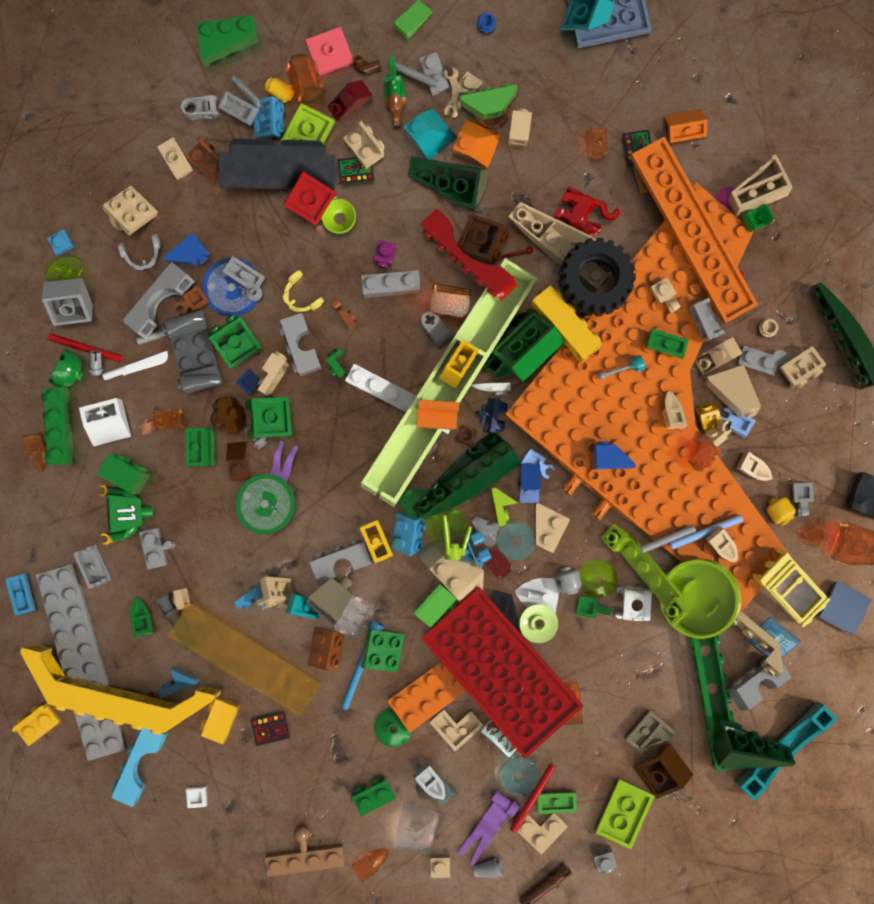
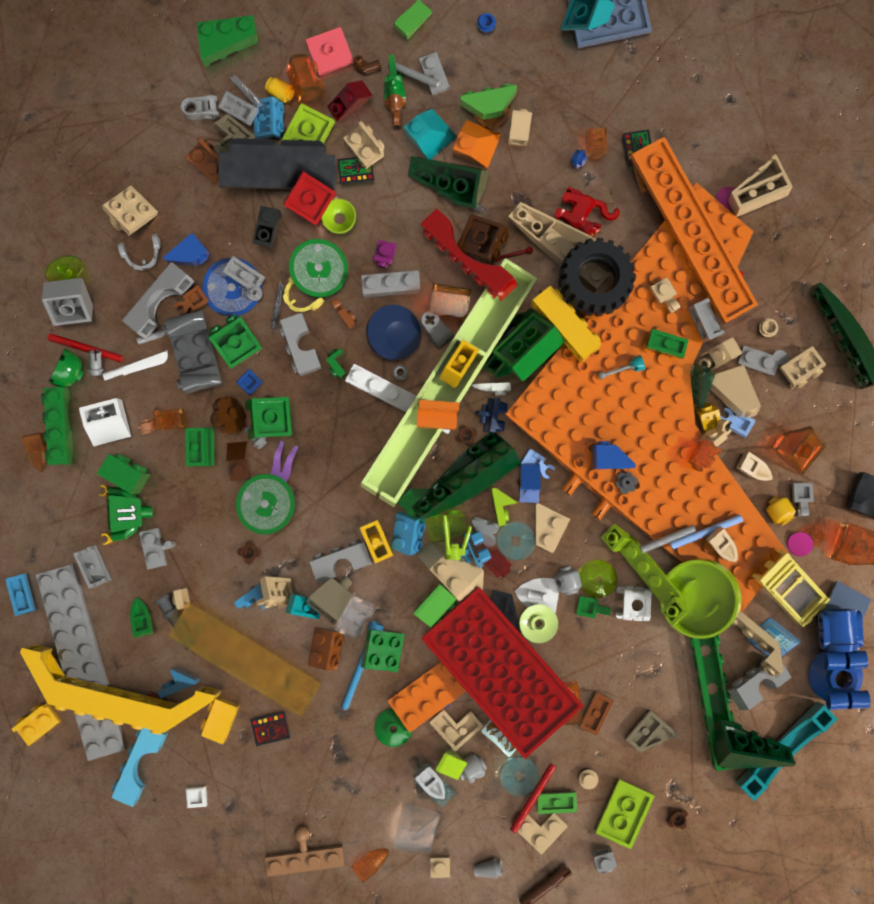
dark azure plate [47,229,74,256] -> none
tan plate [157,137,194,180] -> none
tan plate [258,350,290,397] -> none
green bracket [350,776,396,816] -> none
tan piece [444,67,462,118] -> none
tan plate [458,71,482,108] -> none
medium lavender flag [458,791,520,866] -> none
reddish brown slope [634,743,694,799] -> none
tan plate [662,391,687,429] -> none
orange panel [665,109,707,143] -> none
green bracket [741,204,775,232] -> none
none -> dark tan plate [214,113,255,153]
none -> reddish brown plate [237,541,261,564]
none -> pearl dark grey slope [253,206,282,247]
none -> light grey piece [270,279,285,333]
none -> green piece [289,239,348,297]
none -> dark blue piece [366,305,421,361]
none -> light grey pin [393,365,408,381]
none -> lime slope [436,749,467,780]
none -> light grey head [460,754,487,783]
none -> blue plate [571,149,587,169]
none -> dark orange plate [579,691,614,736]
none -> tan plate [579,769,598,789]
none -> dark grey plant [616,472,638,494]
none -> reddish brown plate [667,808,688,829]
none -> clear green slope [691,364,715,408]
none -> clear orange slope [772,426,826,476]
none -> dark pink sticker [788,532,813,556]
none -> blue piece [808,609,871,710]

